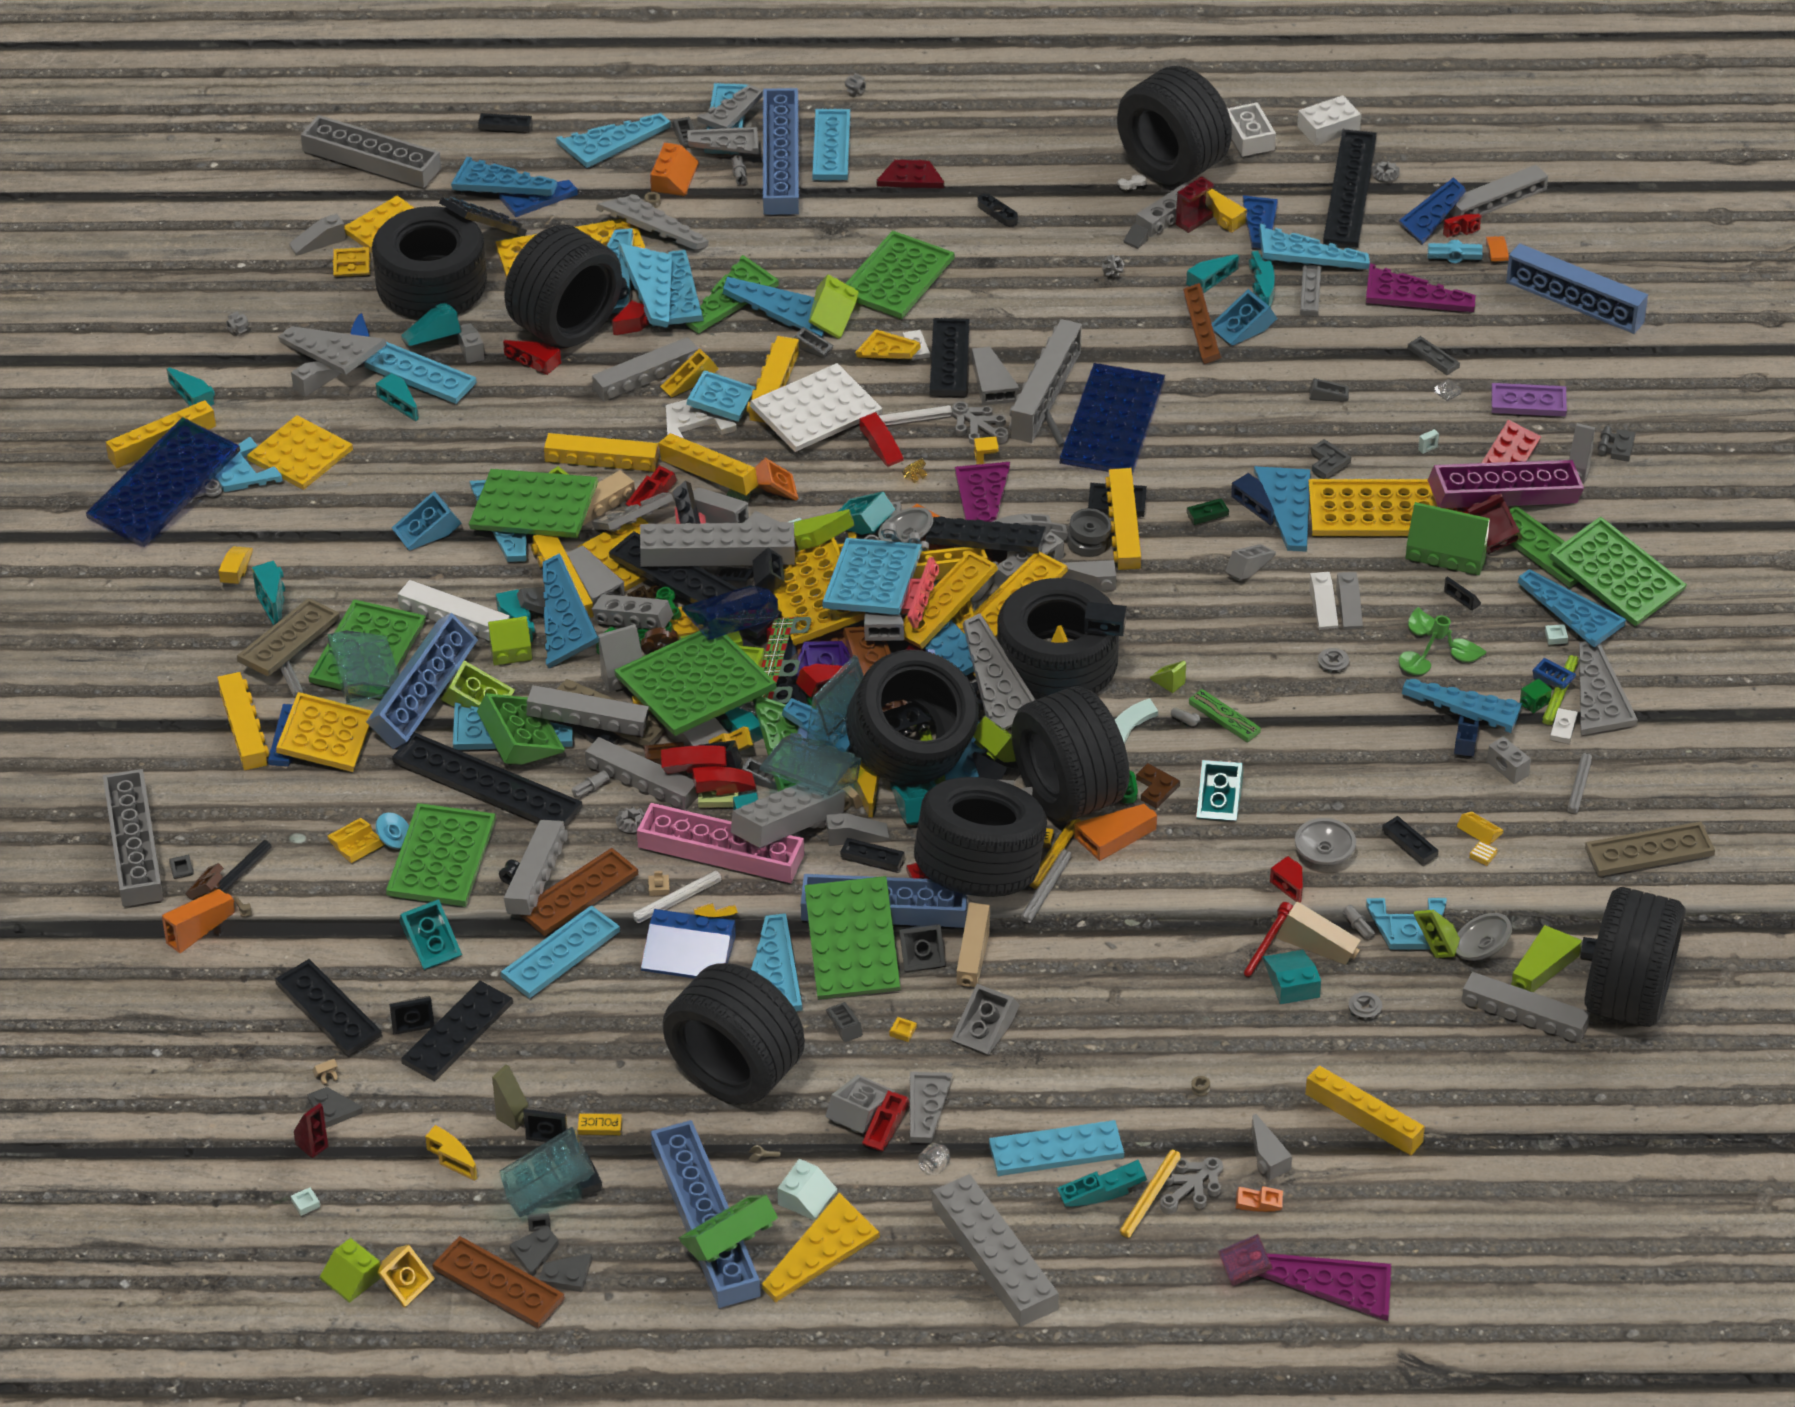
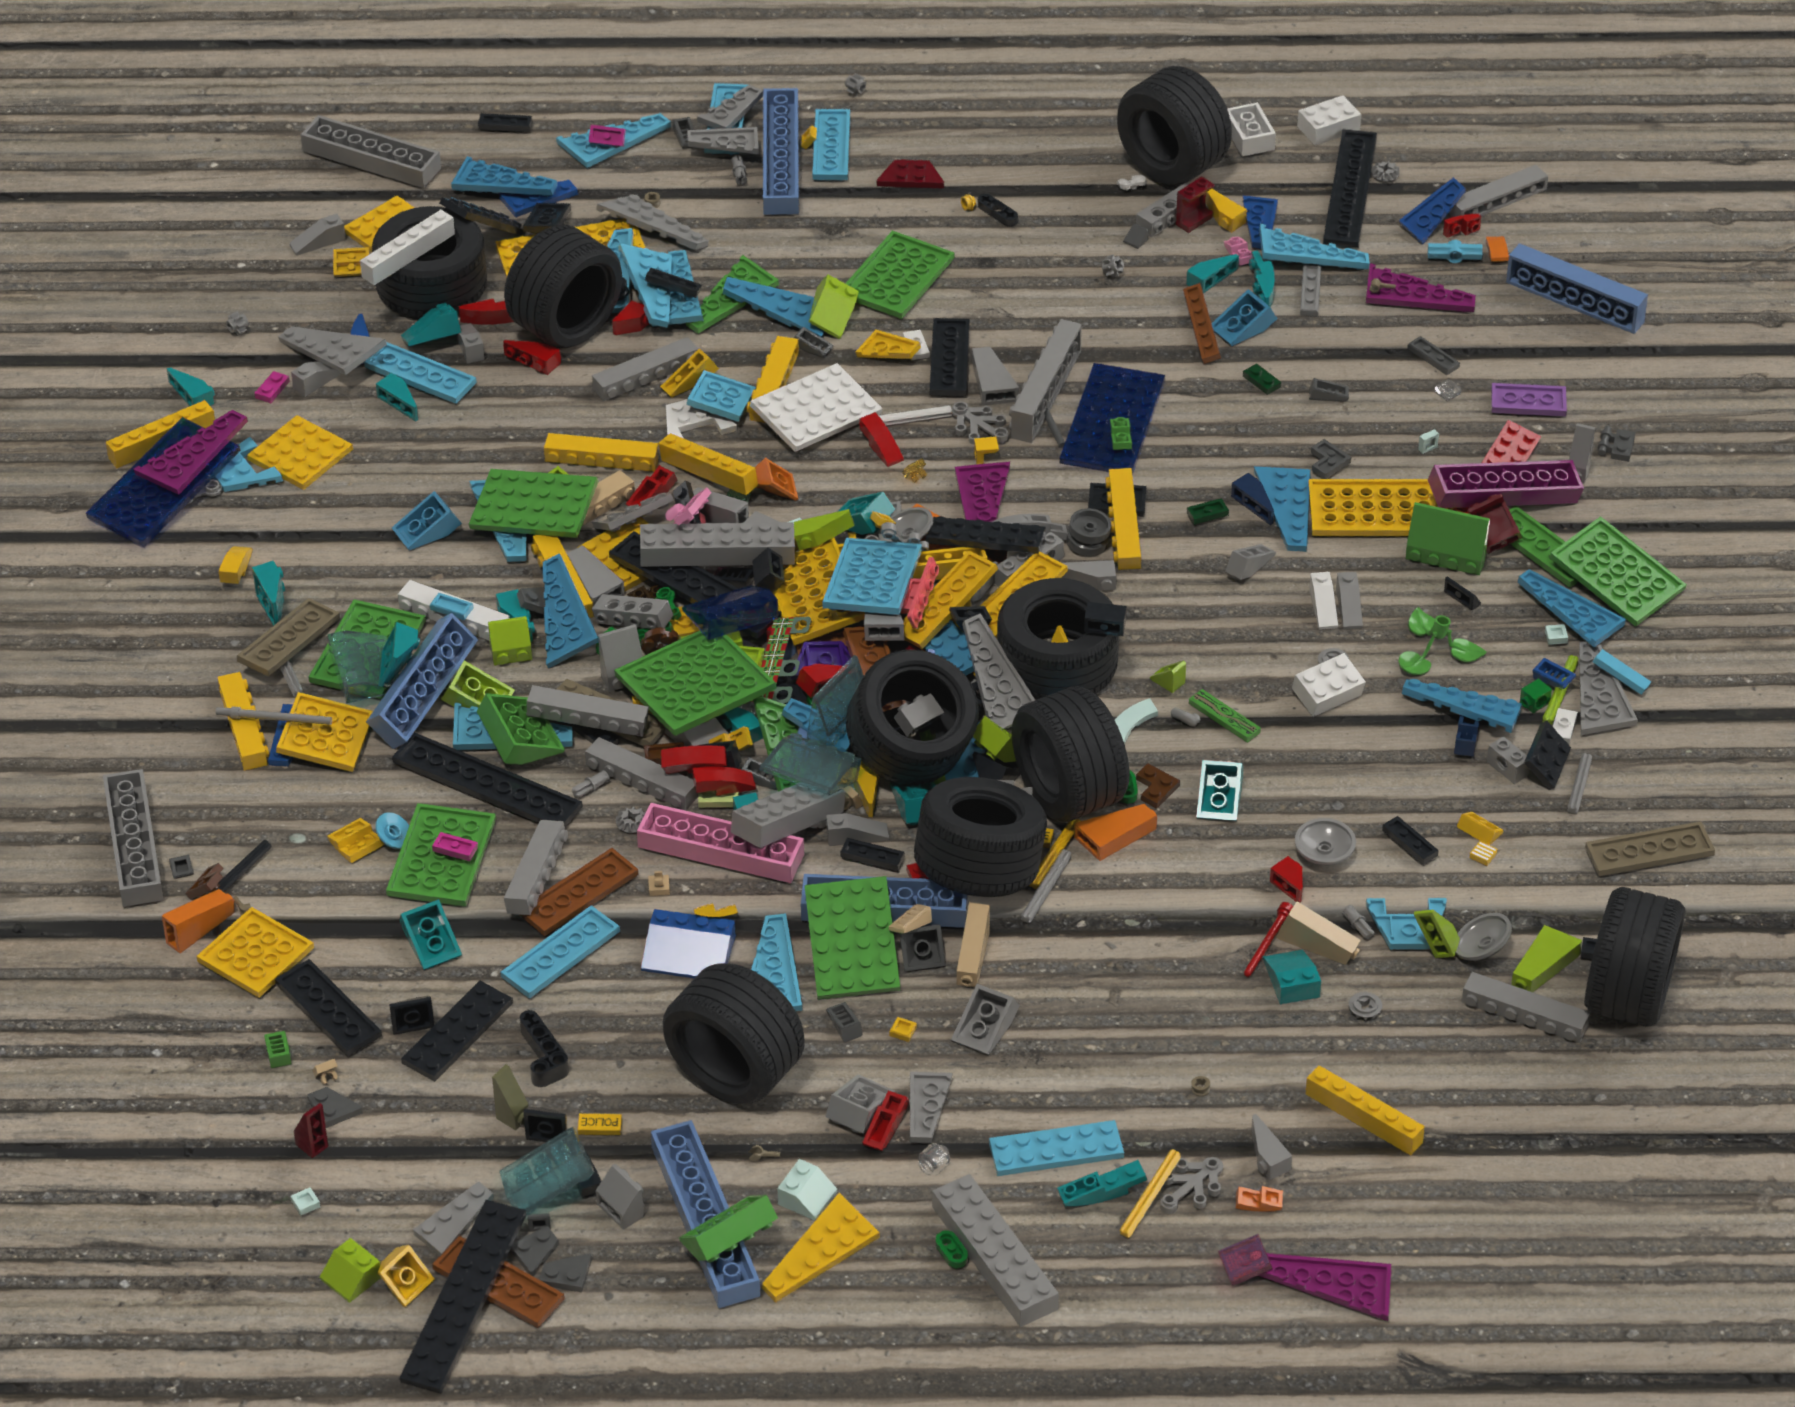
yellow slope [425,1125,477,1181] -> none
black wheel [499,859,520,885] -> none
white axle [633,871,721,923] -> none
orange slope [650,143,699,196] -> none
none -> magenta wing [134,410,248,495]
none -> yellow plate [196,907,314,998]
none -> light grey bar [216,706,332,725]
none -> dark pink plate [255,371,290,403]
none -> bright green slope [264,1031,292,1068]
none -> white brick [360,210,455,285]
none -> teal slope [378,622,420,687]
none -> black plate [399,1199,527,1394]
none -> light grey wing [413,1181,494,1256]
none -> medium azure tile [430,593,473,620]
none -> dark pink plate [432,832,478,861]
none -> red slope [458,298,514,325]
none -> black beam [520,1010,569,1087]
none -> black plate [523,203,571,234]
none -> dark pink plate [588,125,626,147]
none -> light grey slope [596,1164,644,1230]
none -> black plate [645,268,702,298]
none -> bright pink plate [665,487,711,525]
none -> yellow tile [801,125,817,149]
none -> yellow plate [870,511,896,529]
none -> tan slope [889,904,932,934]
none -> light grey brick [894,693,944,737]
none -> green plate [936,1230,968,1268]
none -> black slope [949,606,992,634]
none -> yellow plate [961,194,976,211]
none -> bright green slope [1110,417,1132,450]
none -> bright pink slope [1224,237,1251,265]
none -> dark green plate [1243,363,1281,395]
none -> white brick [1292,653,1366,717]
none -> dark tan hand [1369,278,1395,293]
none -> black plate [1524,721,1571,790]
none -> medium azure tile [1593,649,1651,695]

